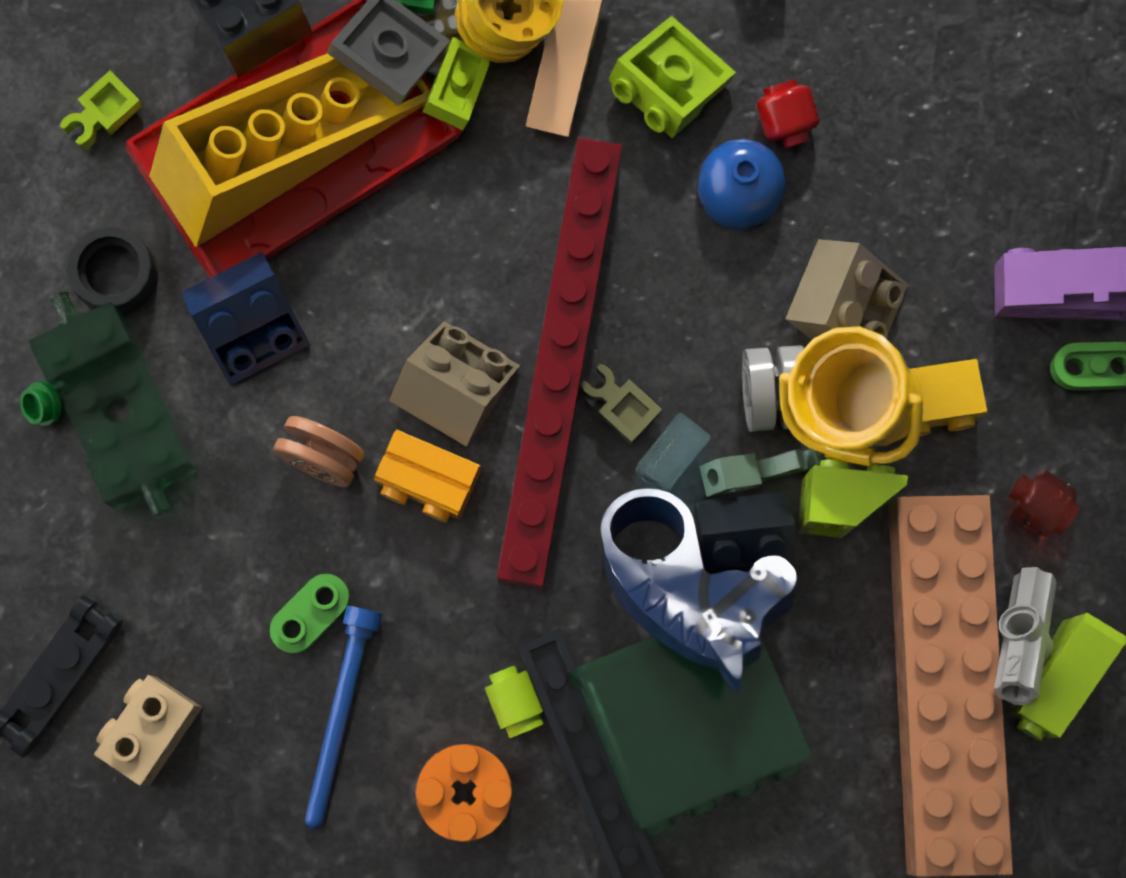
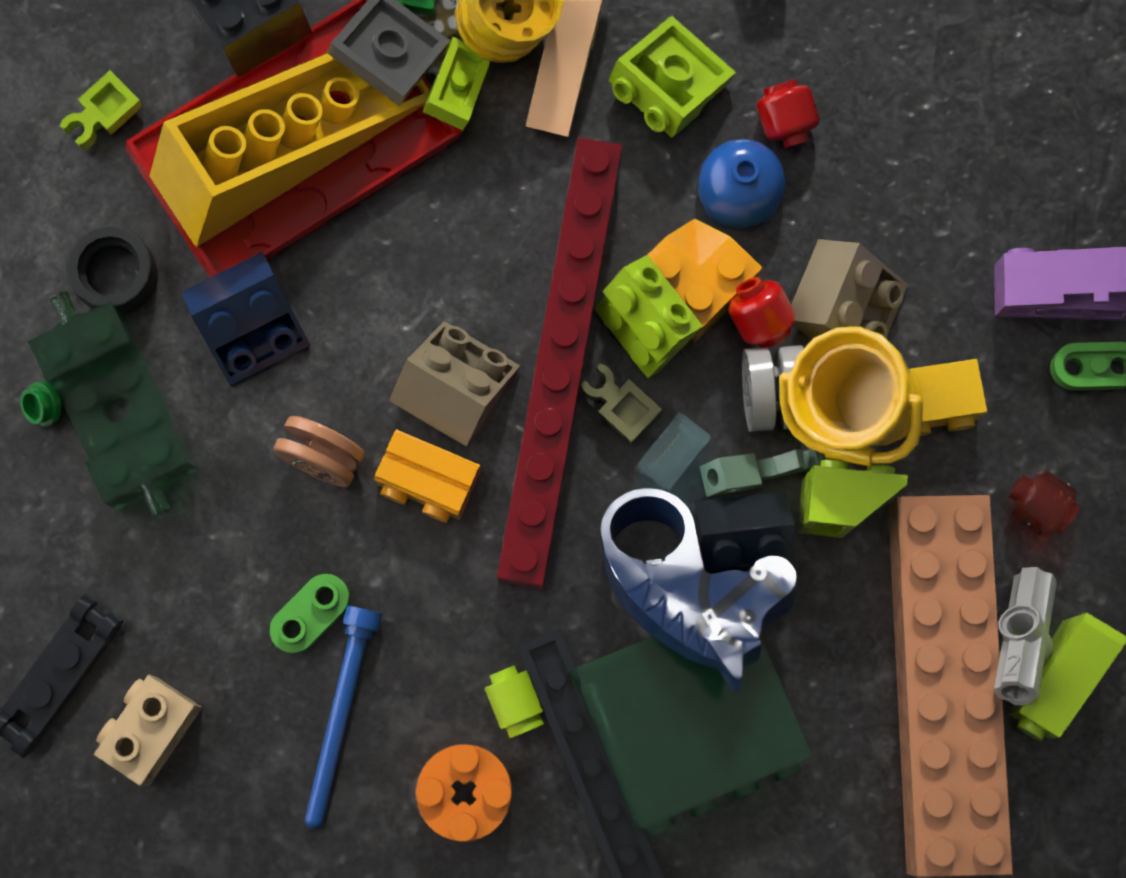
none -> lime plate [594,255,703,379]
none -> light orange slope [647,219,763,342]
none -> red head [728,277,796,348]

